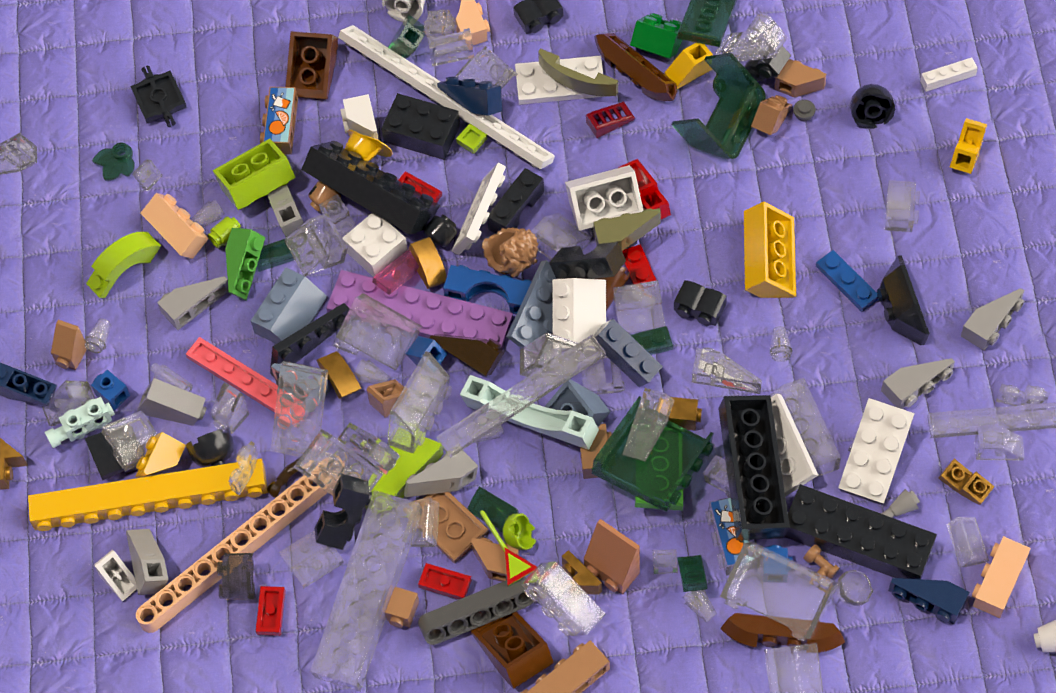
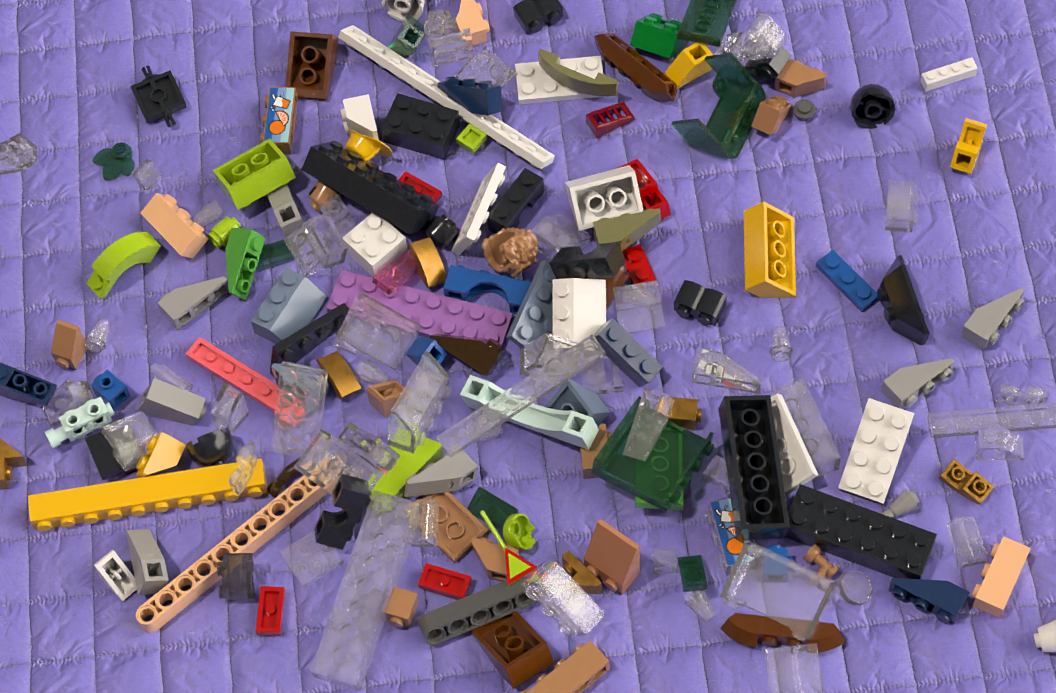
clear green plate [631,326,673,355] -> none

